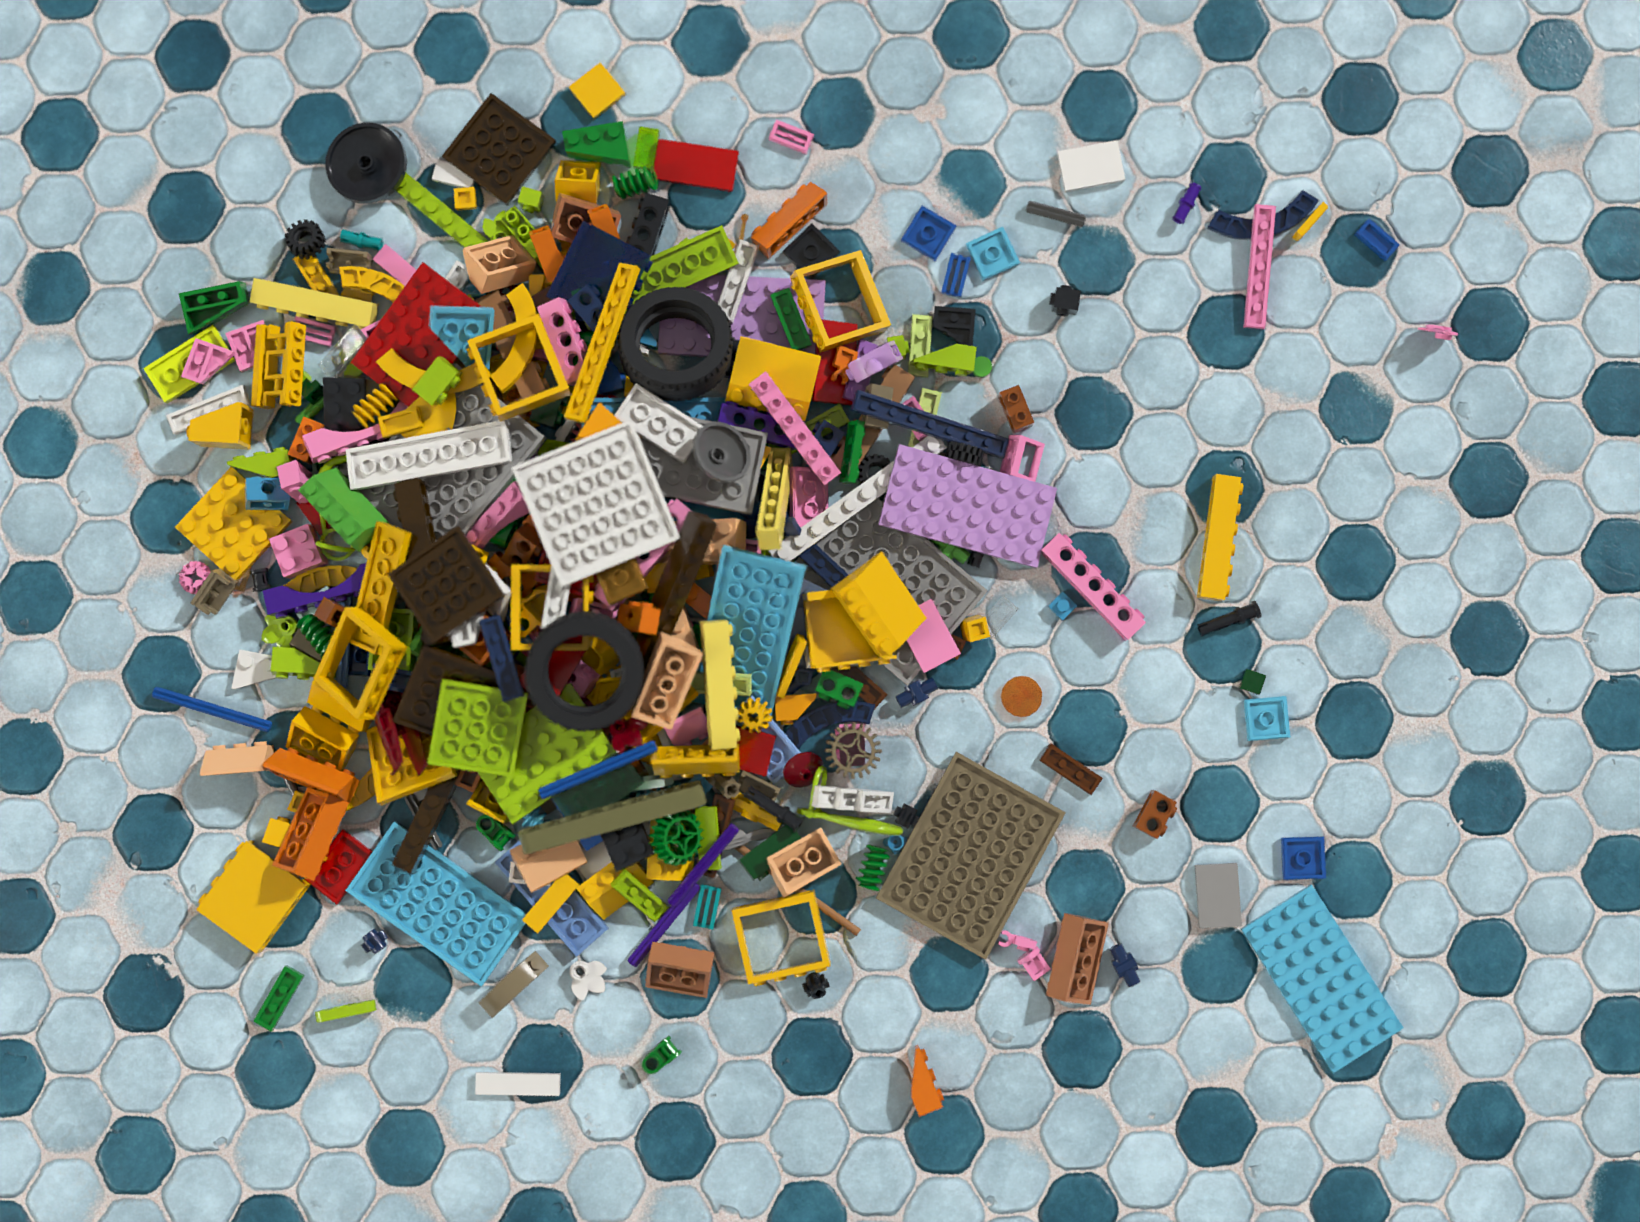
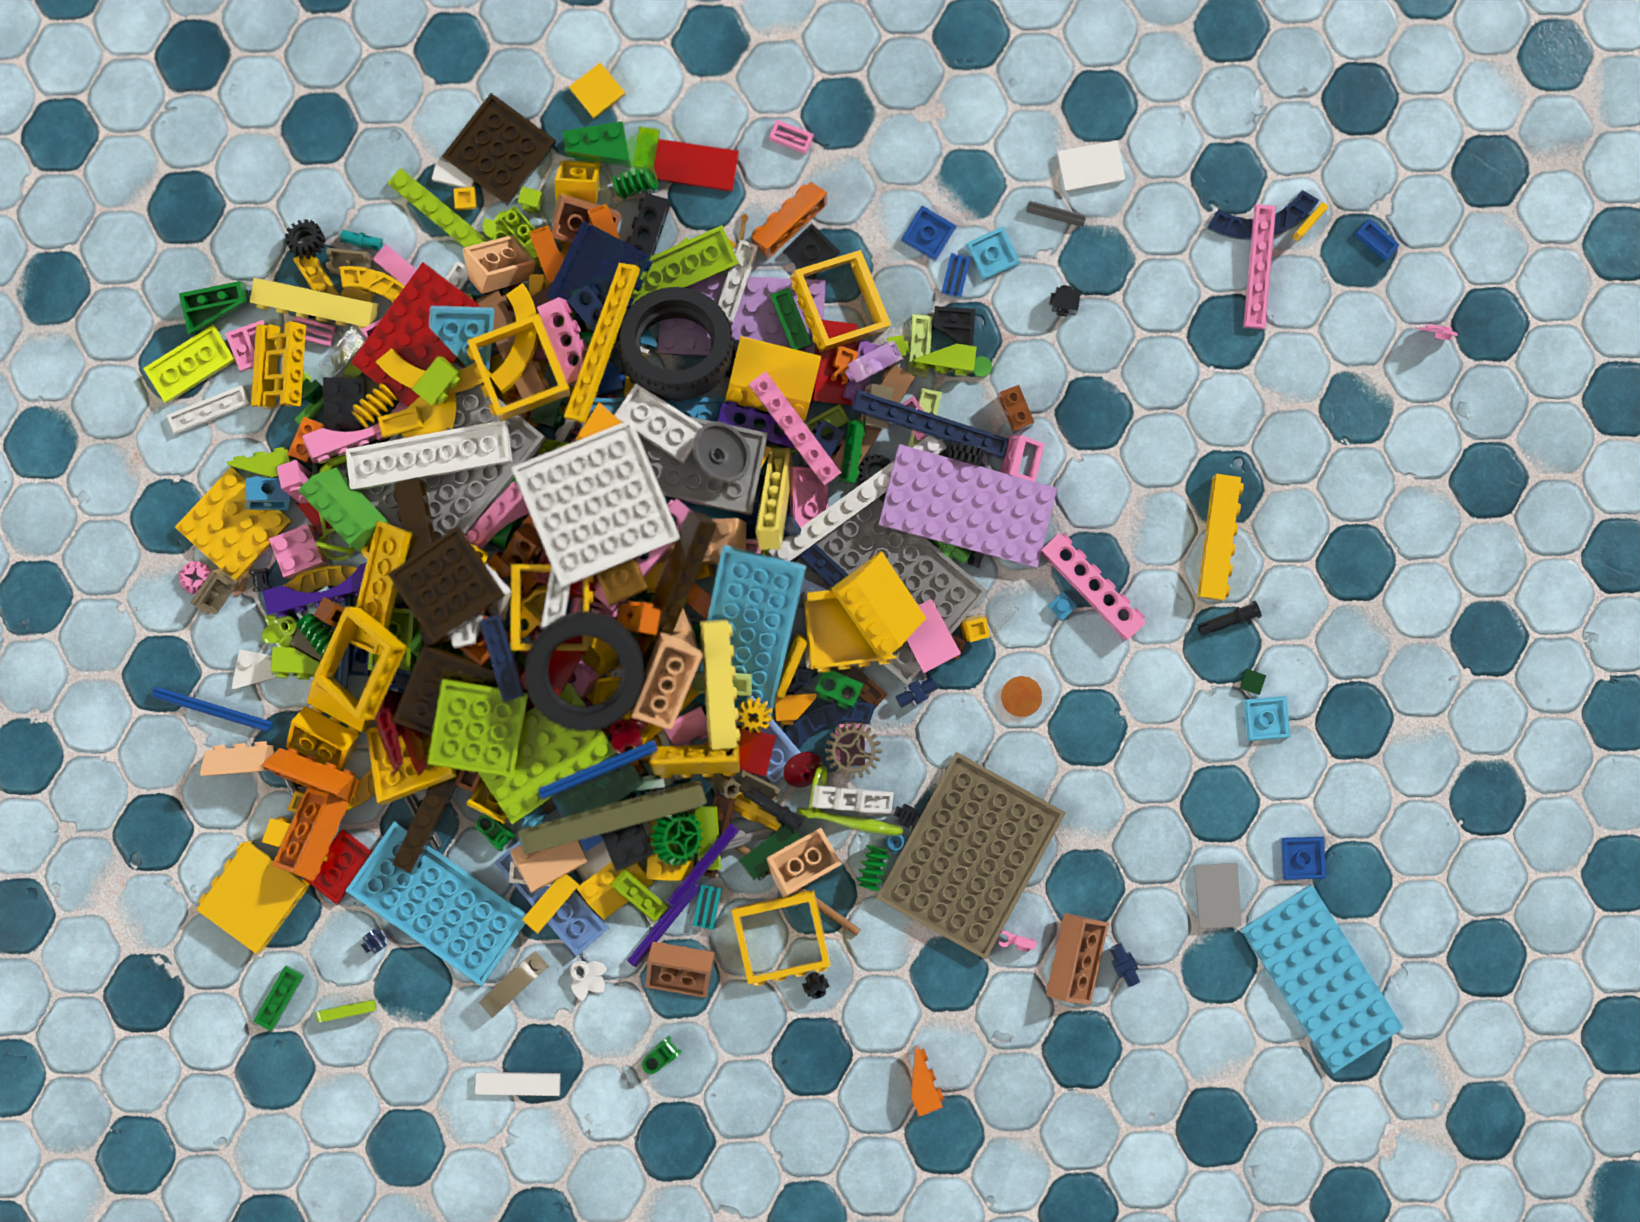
bright pink wing [181,338,235,385] -> none
yellow slope [186,402,254,450] -> none
black dish [325,122,407,204] -> none
bright pink tile [1017,946,1051,981] -> none
reddish brown tile [1039,743,1103,796] -> none
dark orange brick [1133,790,1177,839] -> none
dark purple pin [1172,182,1202,224] -> none

